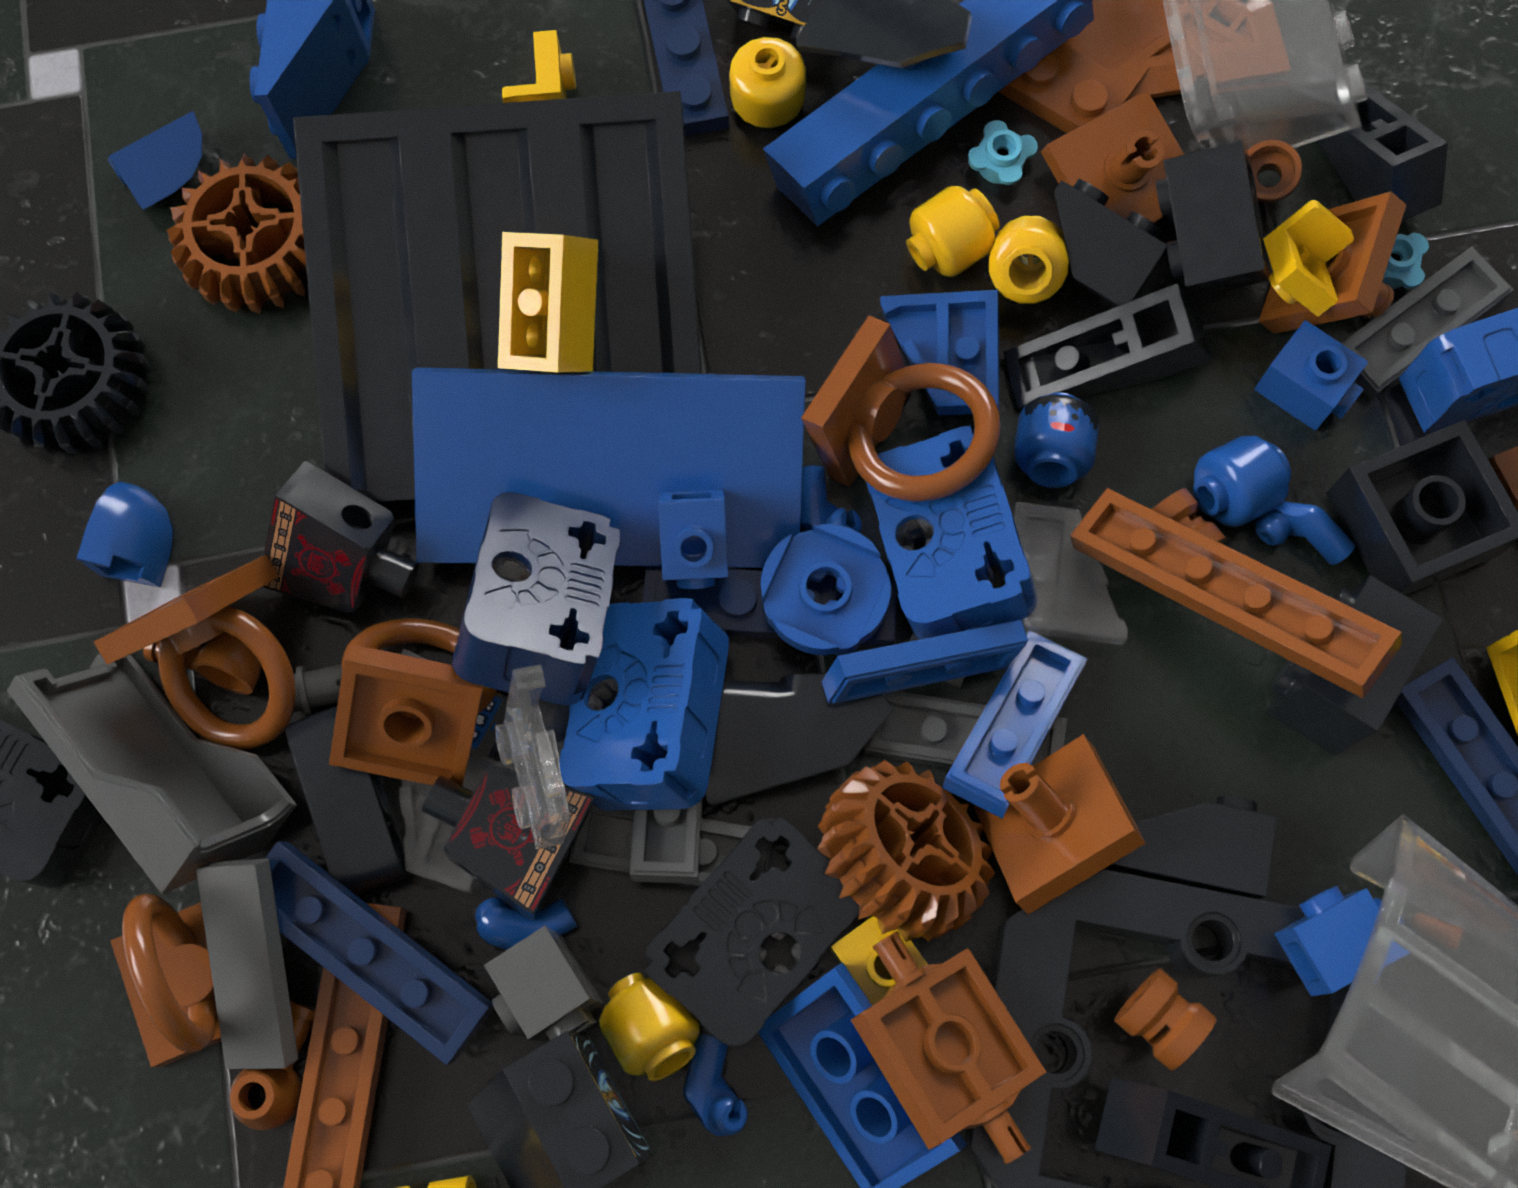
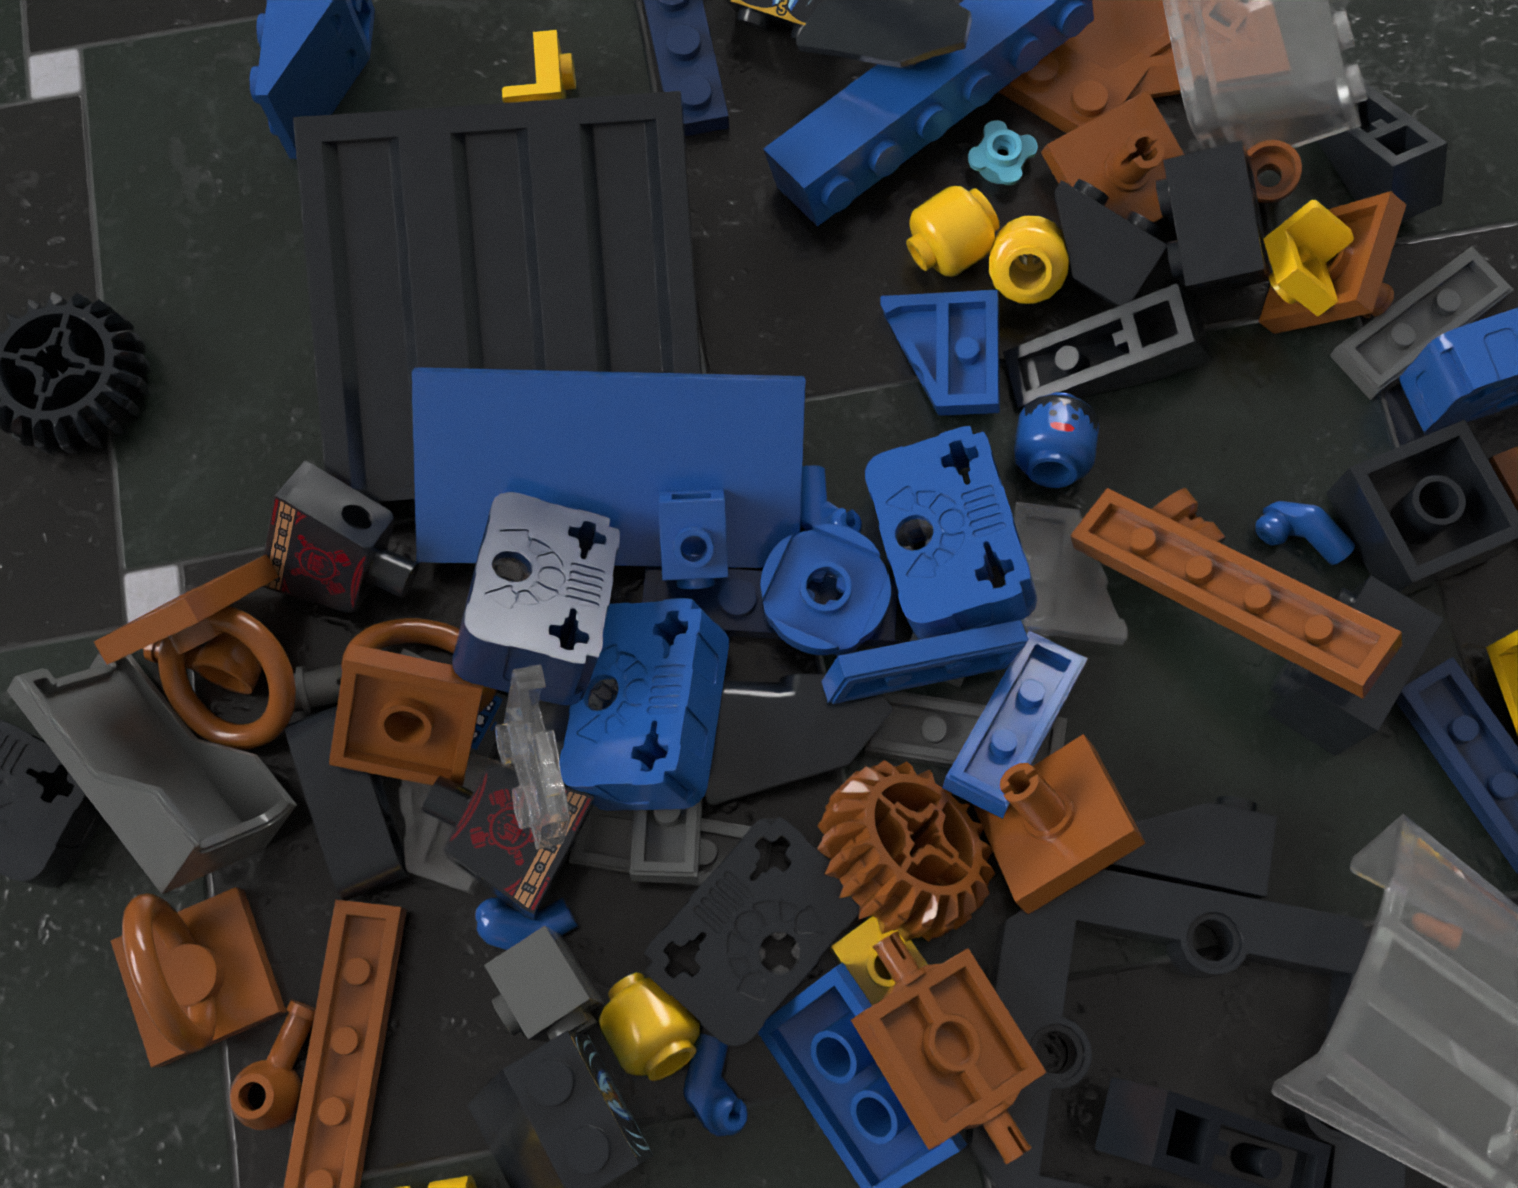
blue brick [76,481,173,588] -> none
blue brick [108,111,202,210] -> none
dark orange gear [167,153,307,314] -> none
dark grey tile [196,859,298,1069] -> none
dark blue plate [265,841,494,1065] -> none
yellow brick [498,232,598,373] -> none
yellow head [729,37,806,128] -> none
dark orange tile [801,316,1001,502] -> none
dark orange wheel [1114,968,1217,1071] -> none
blue head [1193,435,1291,527] -> none
blue brick [1254,320,1368,431] -> none
blue brick [1274,885,1406,996] -> none
medium azure plate [1382,233,1429,289] -> none

